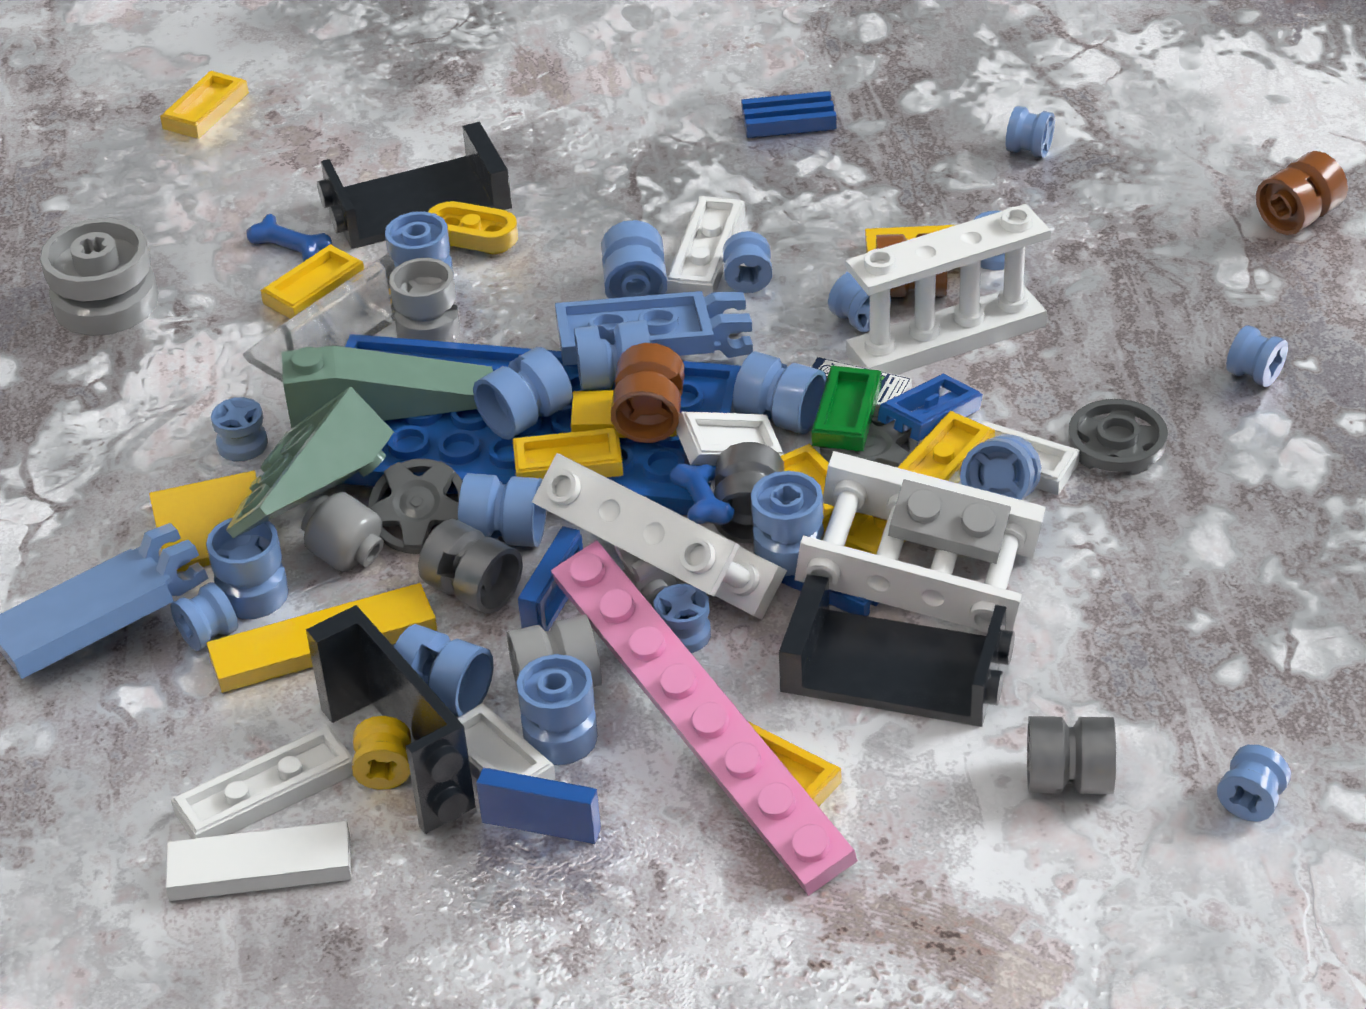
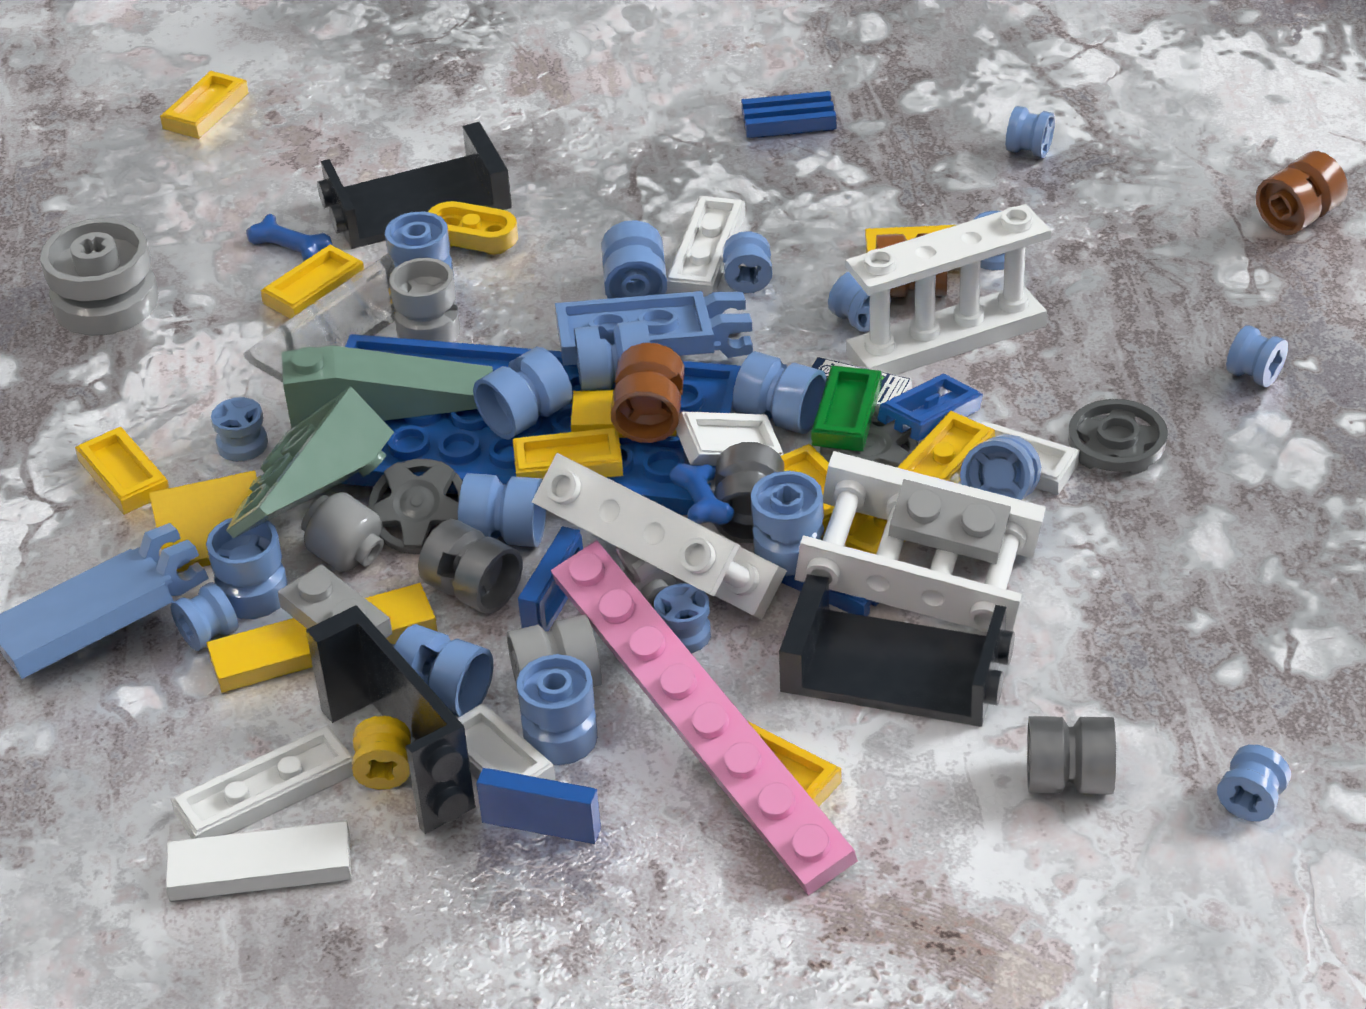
none -> yellow tile [75,427,169,515]
none -> light grey plate [277,564,392,638]

